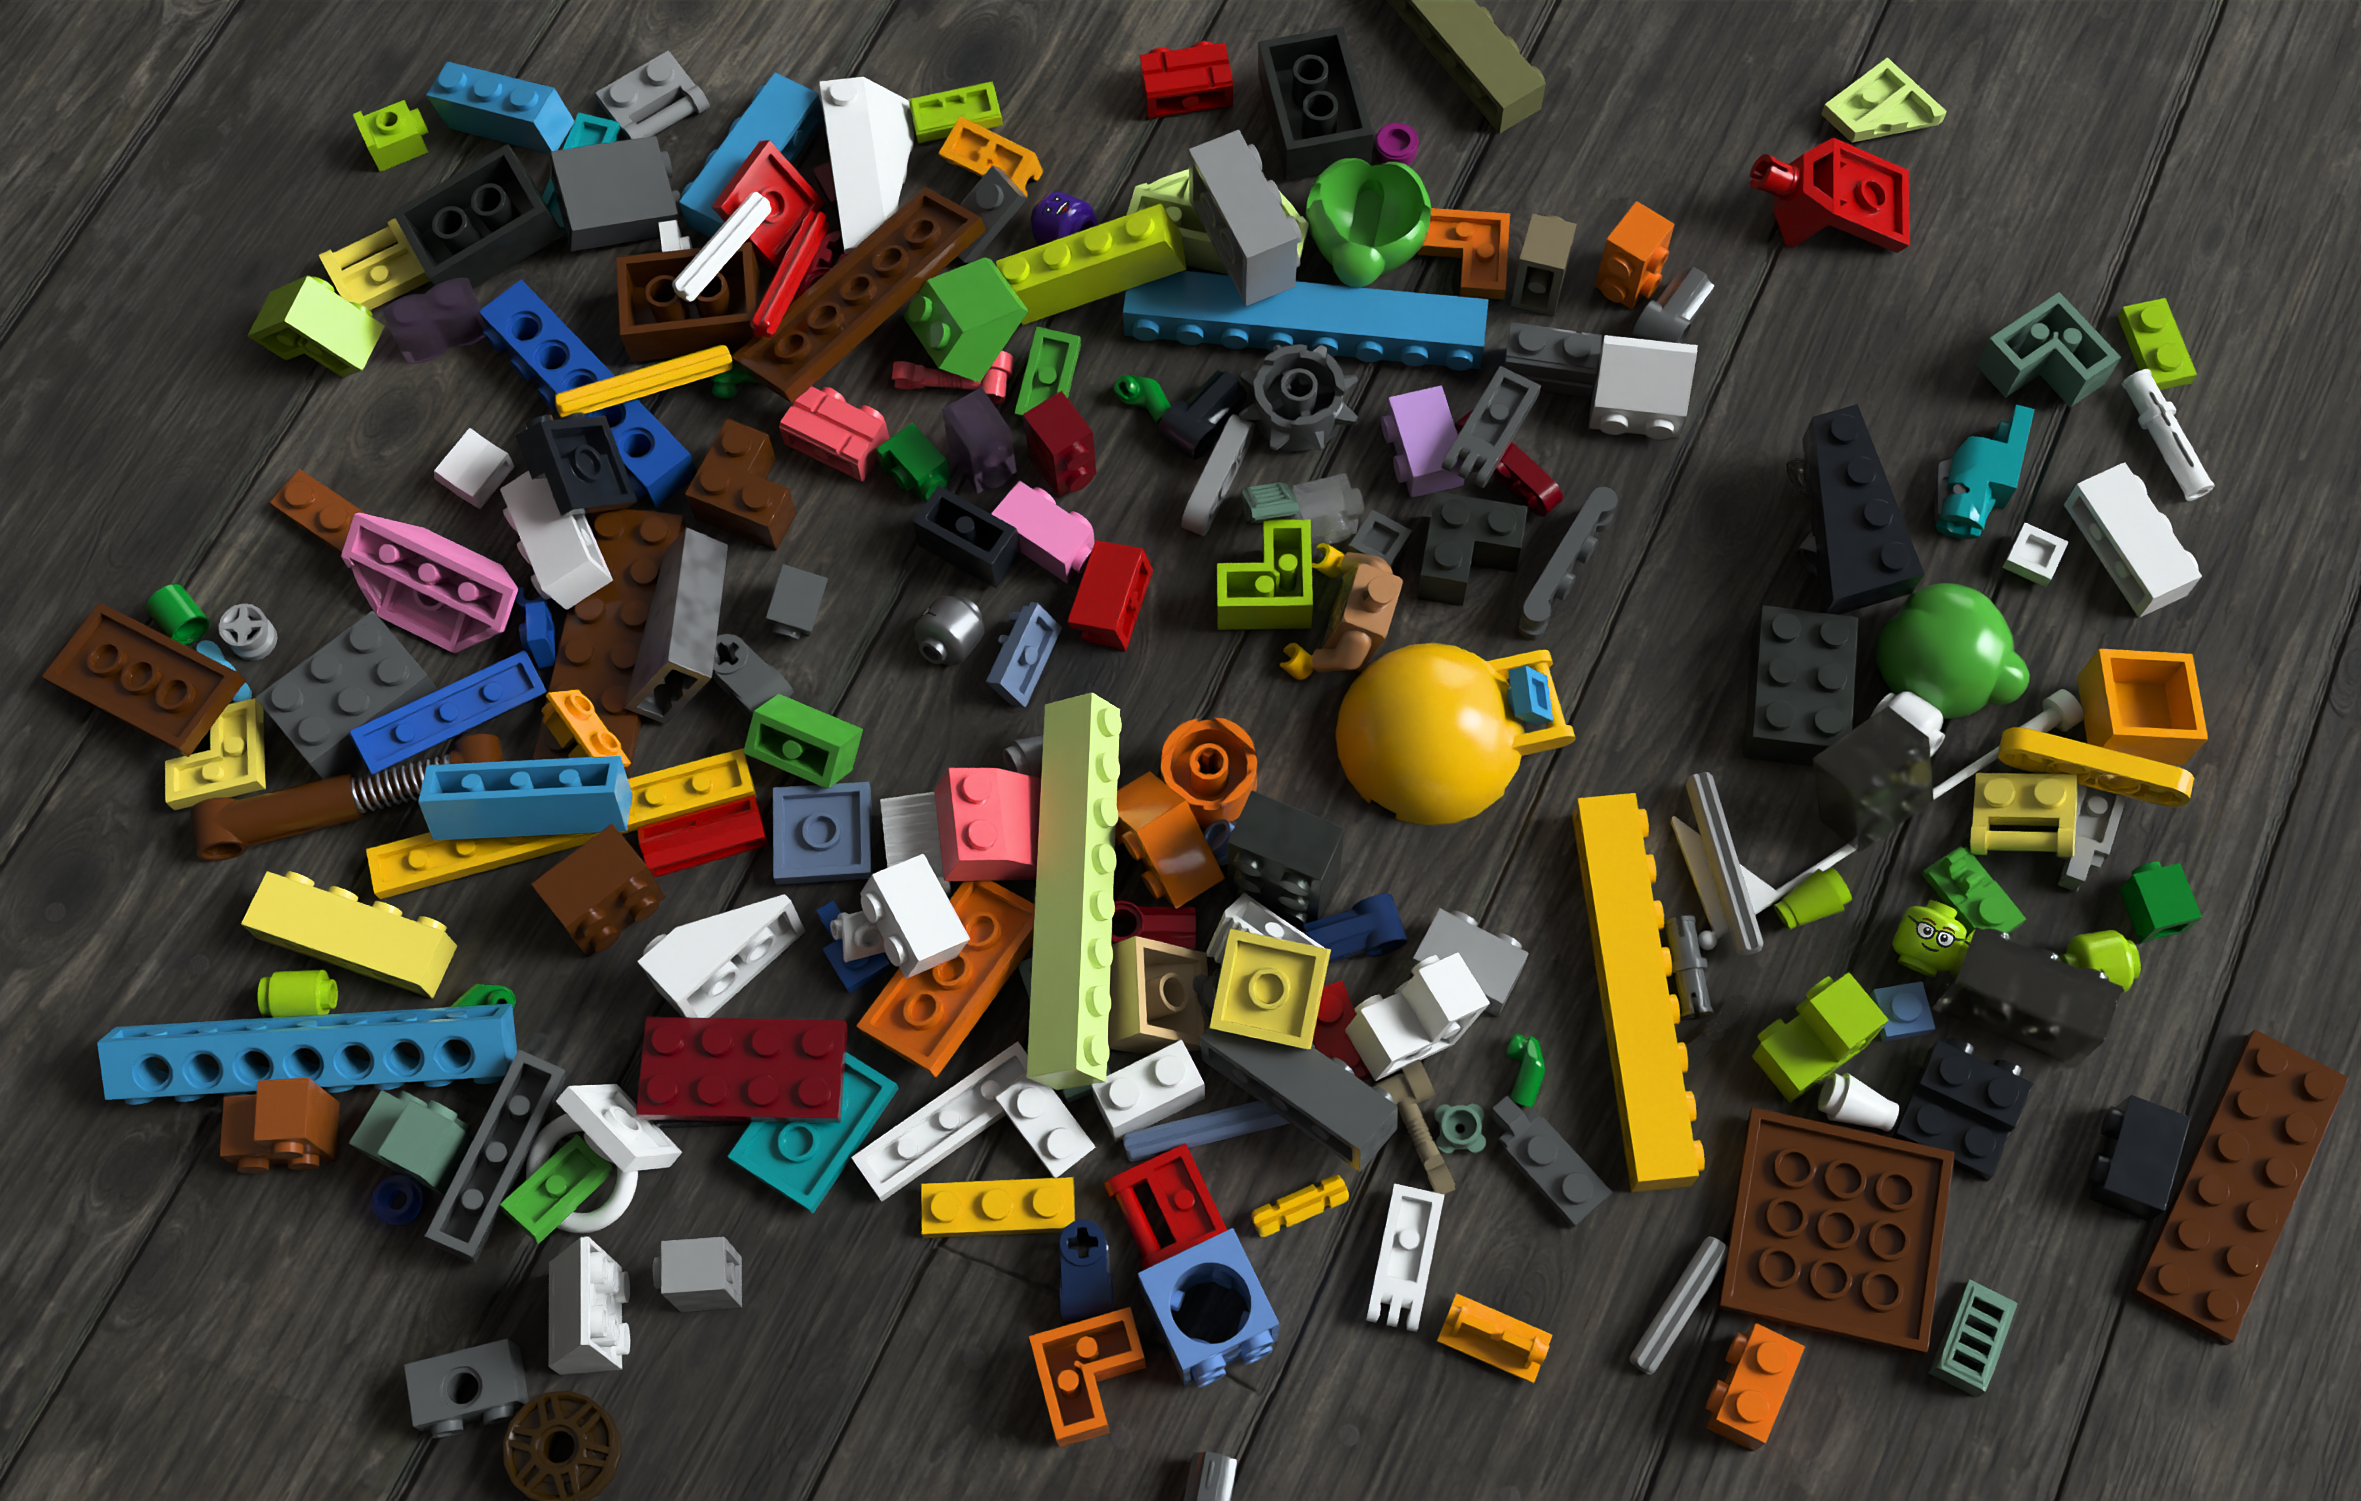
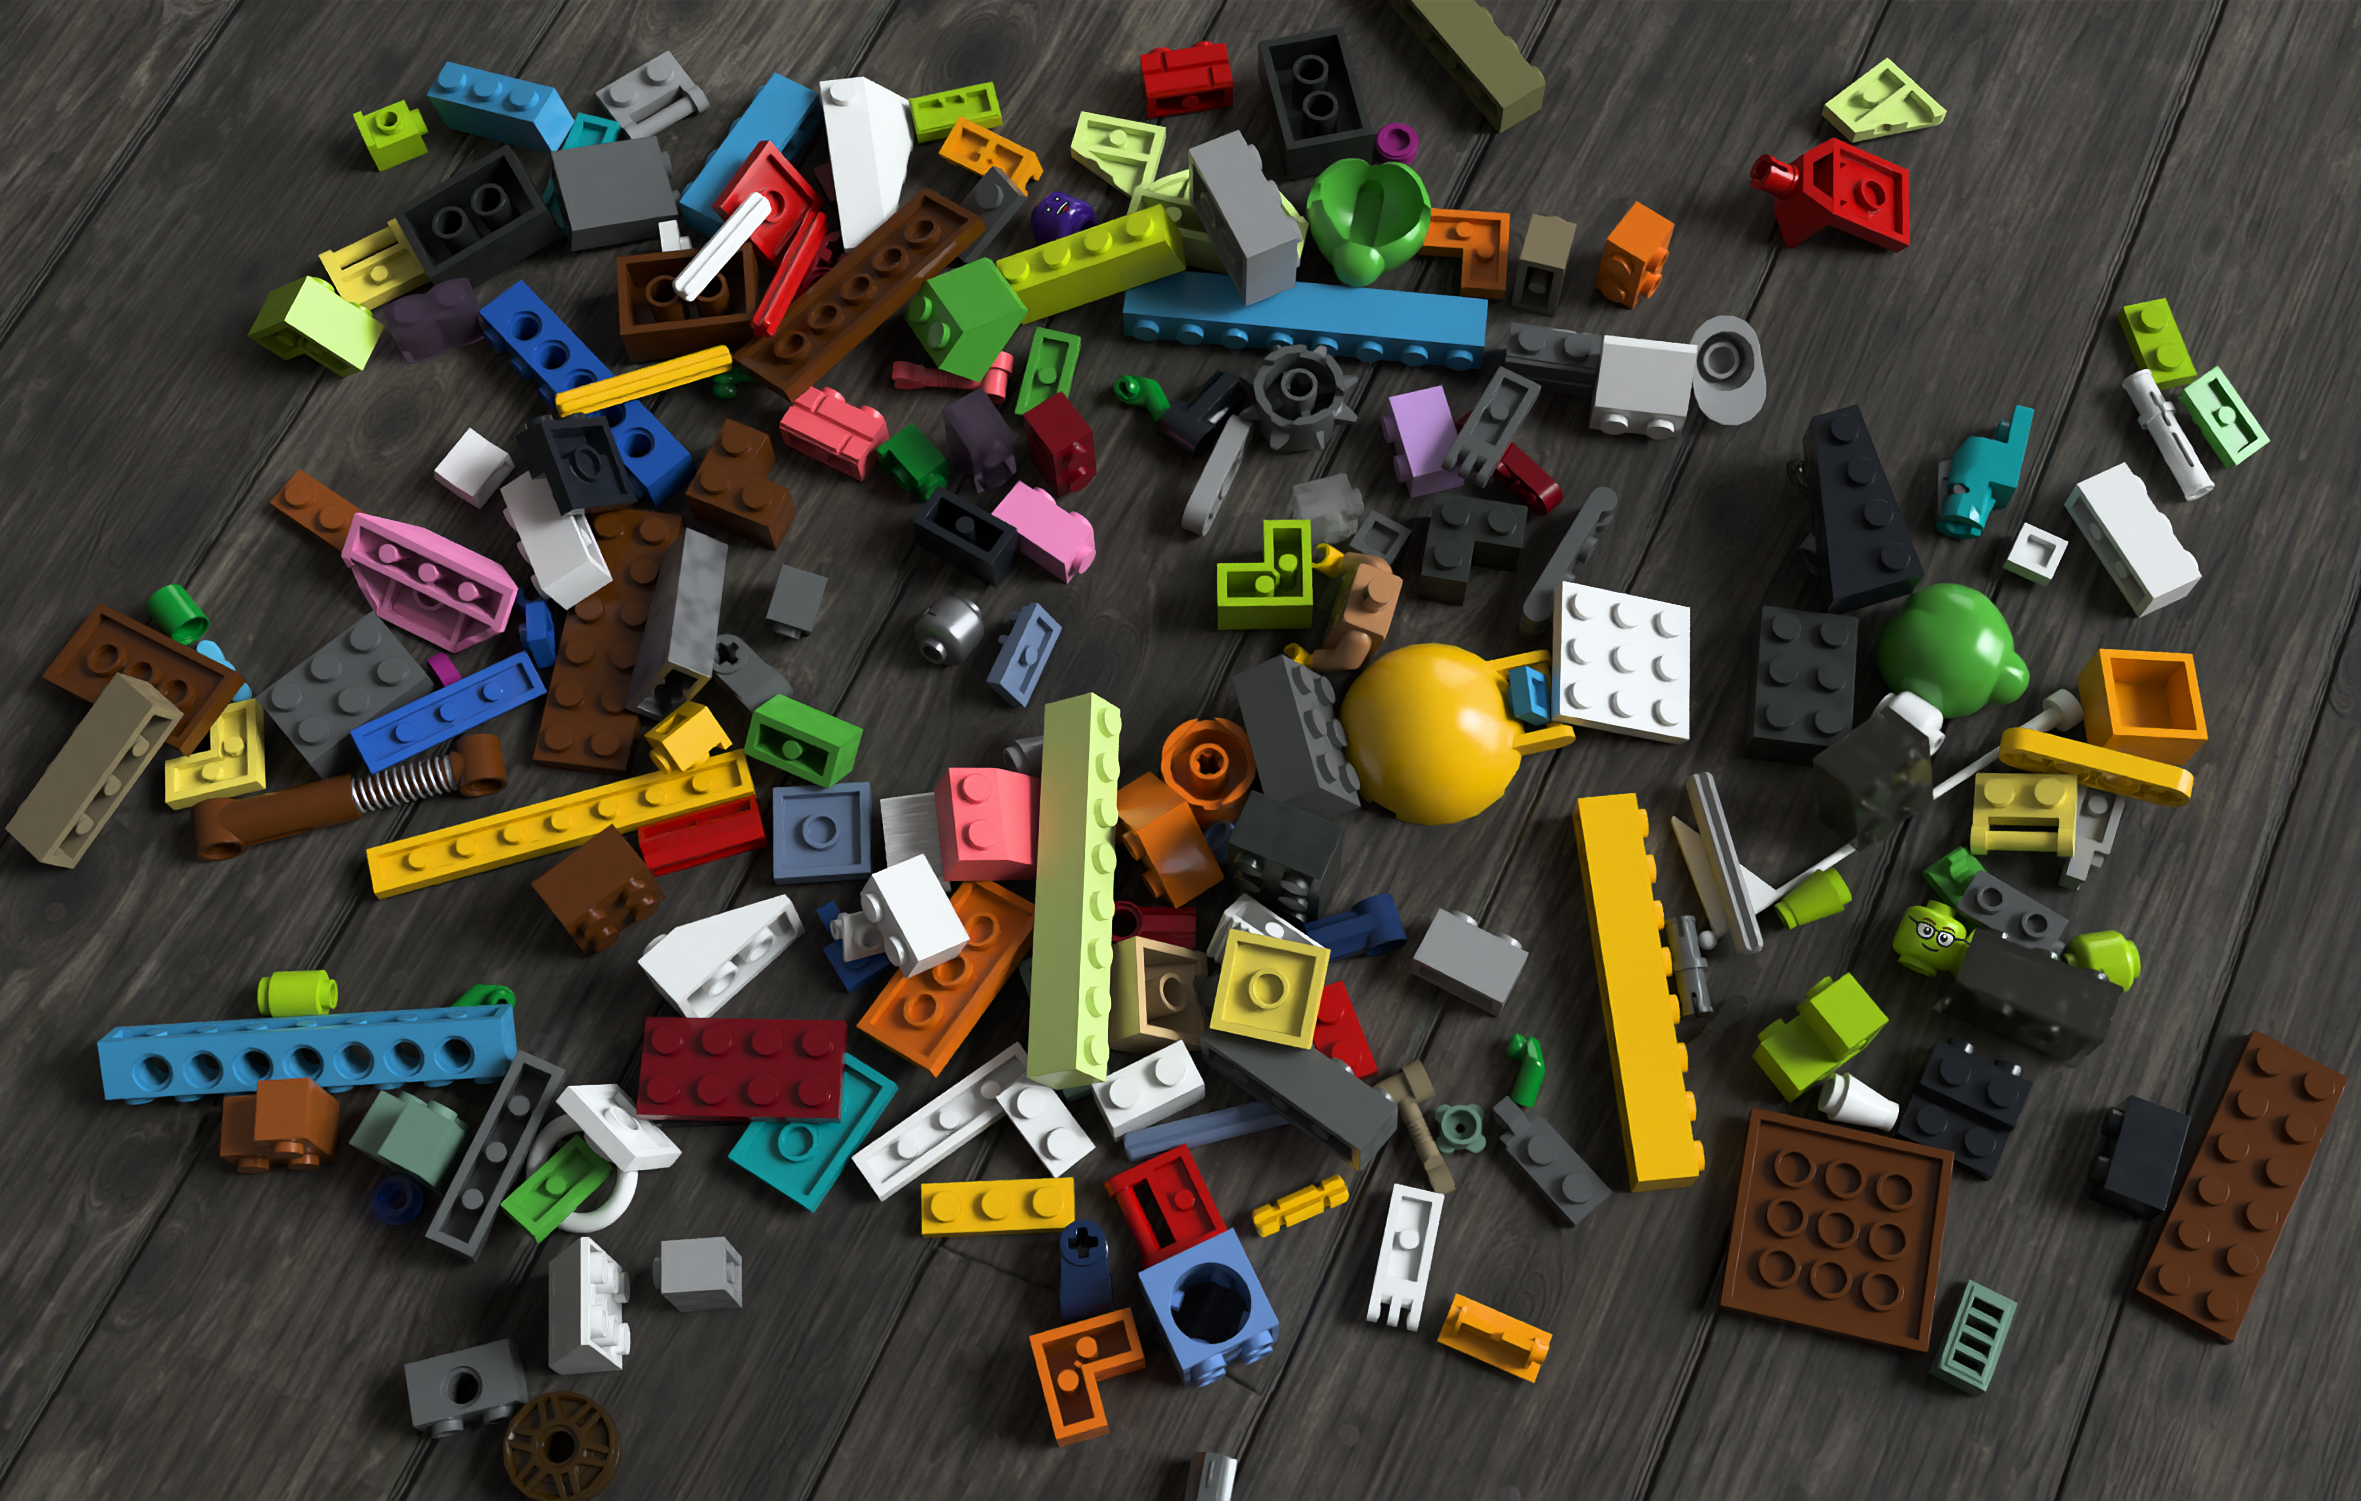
light grey wheel [219,603,278,661] -> none
light yellow brick [241,871,457,999] -> none
dark azure brick [418,756,632,840] -> none
light orange hinge [541,689,631,767] -> none
red hinge [1067,540,1153,651] -> none
sand green slope [1241,482,1299,525] -> none
white brick [1345,953,1490,1081] -> none
light grey axle [1630,1236,1728,1375] -> none
dark grey piece [1632,267,1714,344] -> none
orange brick [1705,1323,1805,1451] -> none
medium blue plate [1870,982,1935,1042] -> none
sand green brick [1976,292,2121,407] -> none
green brick [2119,861,2202,944] -> none
none -> dark tan brick [5,673,184,869]
none -> magenta tile [425,652,462,689]
none -> yellow brick [644,700,732,775]
none -> yellowish green wing [1071,111,1166,199]
none -> dark grey brick [1232,654,1361,821]
none -> white plate [1551,581,1690,745]
none -> light grey piece [1689,315,1766,426]
none -> dark grey bracket [1955,870,2069,979]
none -> plate [2177,365,2270,469]

